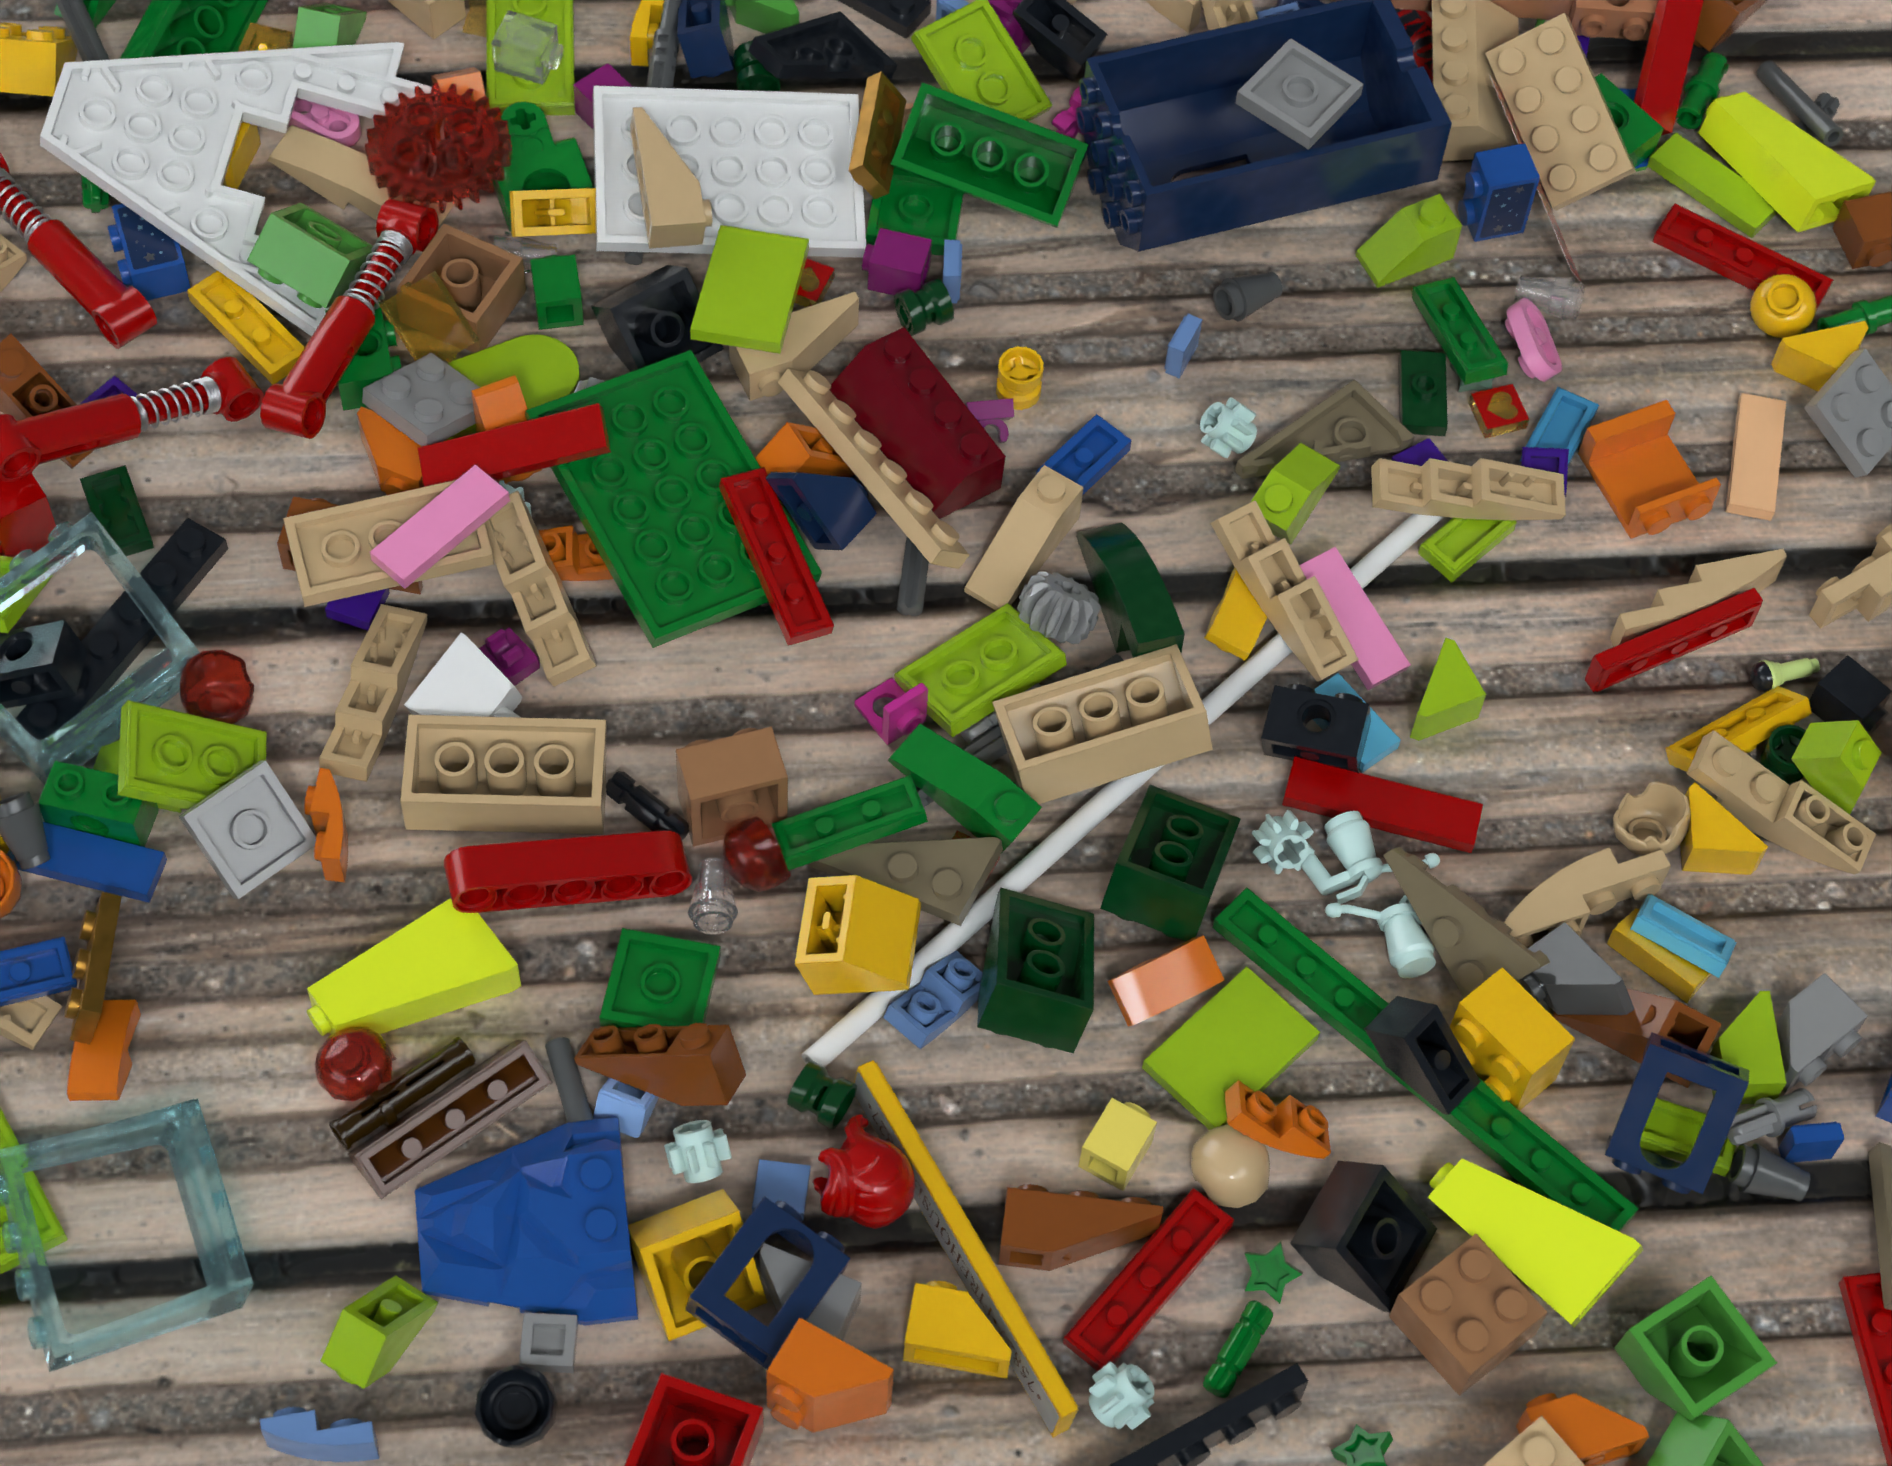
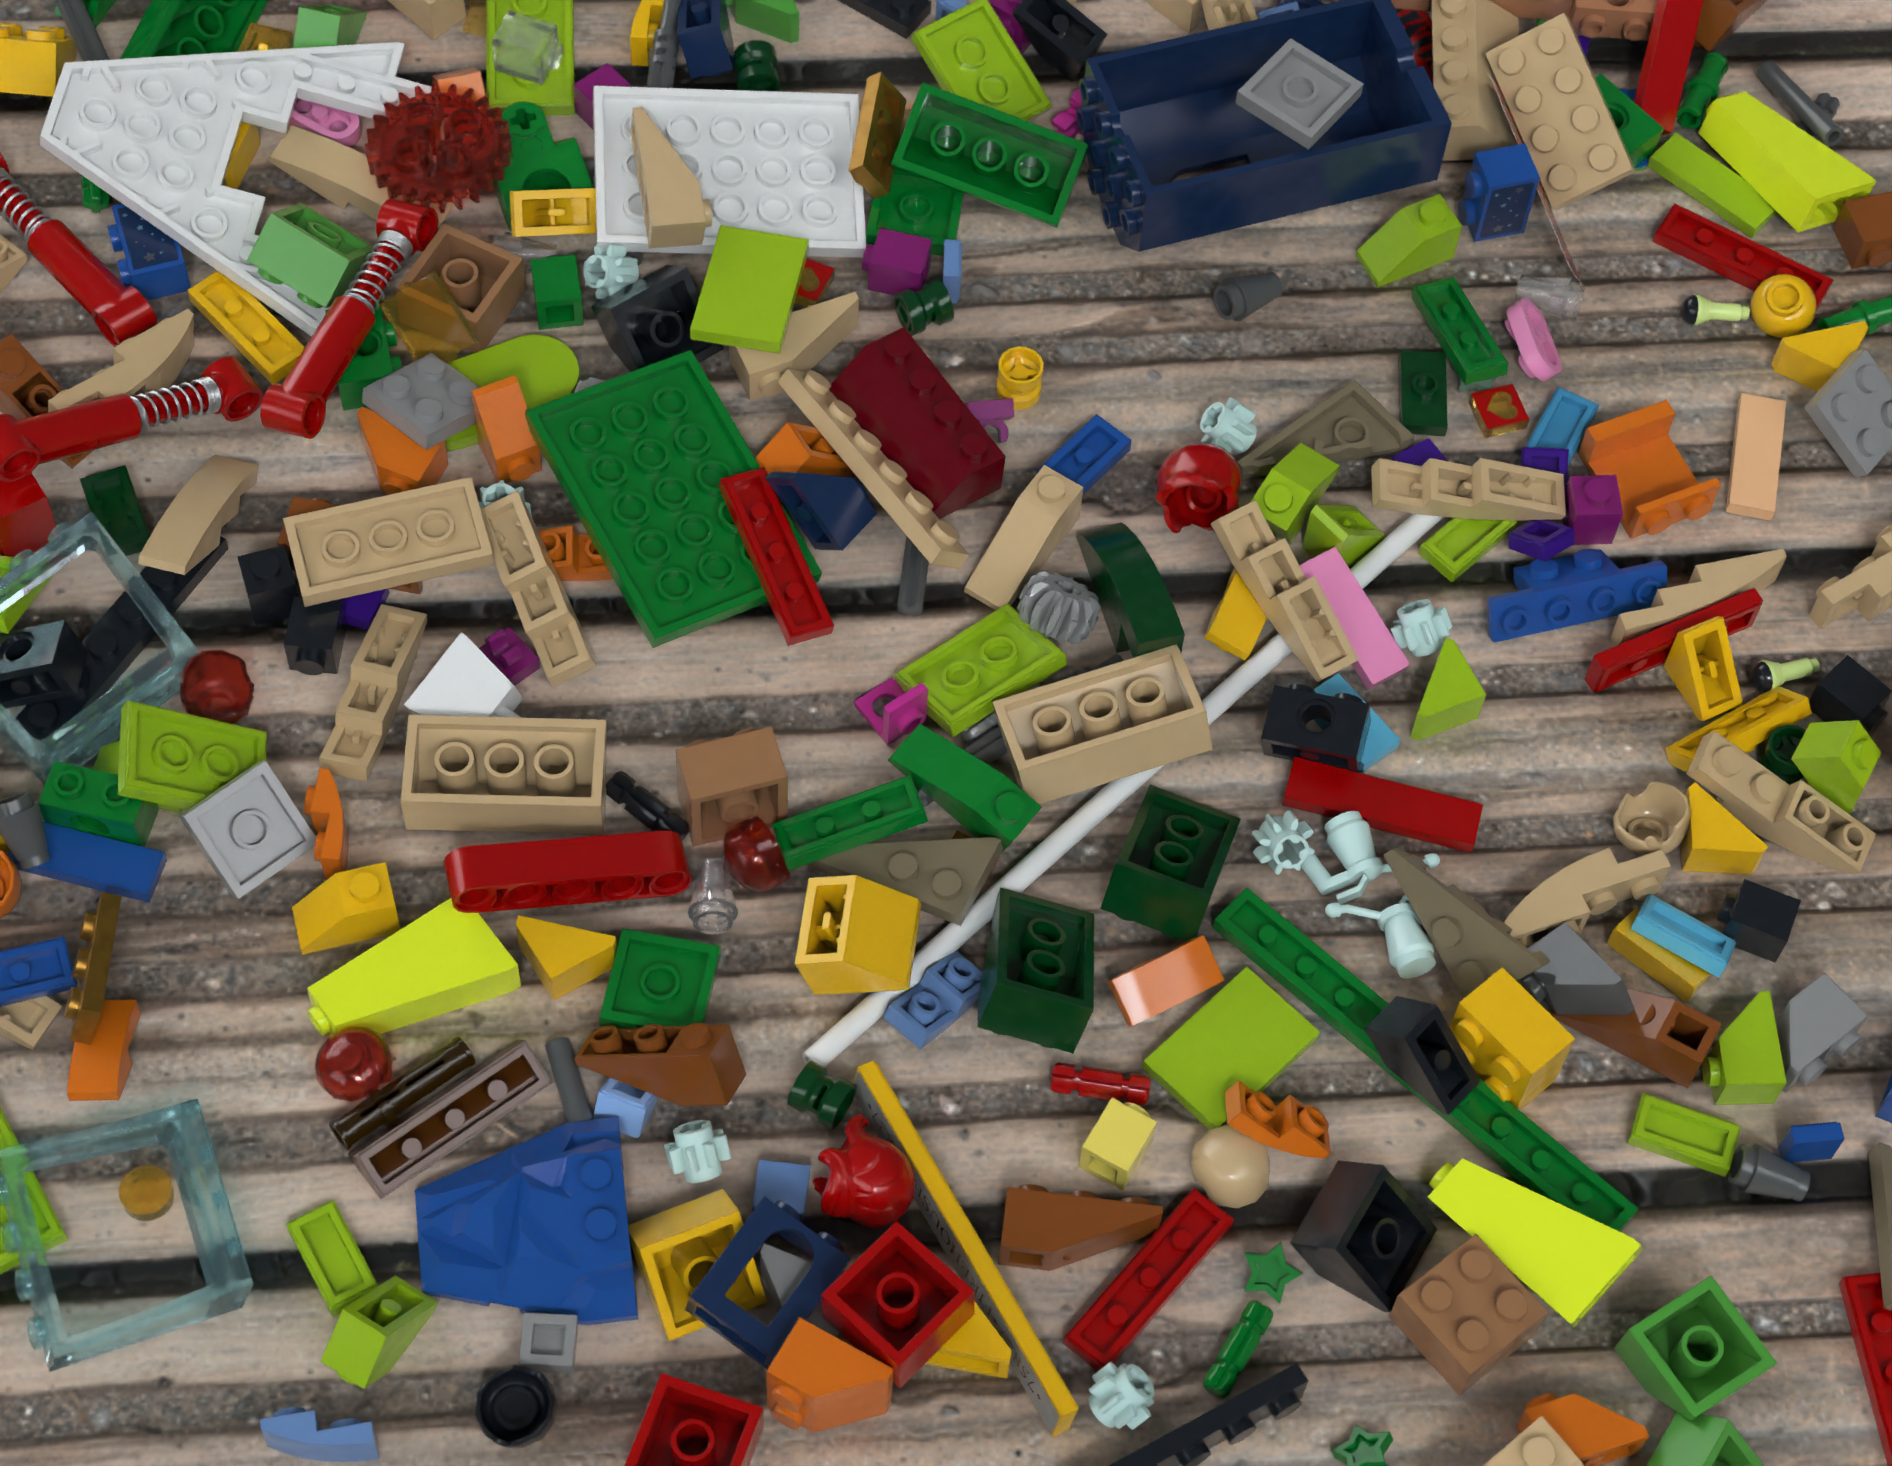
bright pink tile [370,465,510,589] -> none
red tile [418,403,611,487] -> none
black wing [748,11,898,79] -> none
medium blue tile [1164,314,1202,379] -> none
dark blue panel [1605,1032,1749,1194] -> none
light grey axle [1727,1088,1817,1146] -> none
none -> tan slope [48,309,194,412]
none -> clear yellow tile [119,1166,175,1221]
none -> tan slope [138,454,259,575]
none -> black brick [237,545,298,626]
none -> black brick [284,596,347,675]
none -> lime tile [286,1200,378,1317]
none -> yellow slope [292,862,400,955]
none -> yellow slope [516,915,617,1001]
none -> light aqua gear [583,244,639,299]
none -> red brick [821,1221,975,1388]
none -> red axle [1050,1062,1151,1105]
none -> red hair [1156,443,1241,533]
none -> lime slope [1302,504,1387,567]
none -> light aqua gear [1390,599,1452,657]
none -> blue bracket [1487,549,1667,642]
none -> dark purple tile [1508,520,1575,561]
none -> magenta brick [1562,475,1623,545]
none -> yellow slope [1663,616,1743,721]
none -> yellowish green piece [1680,294,1750,326]
none -> black brick [1717,879,1801,963]

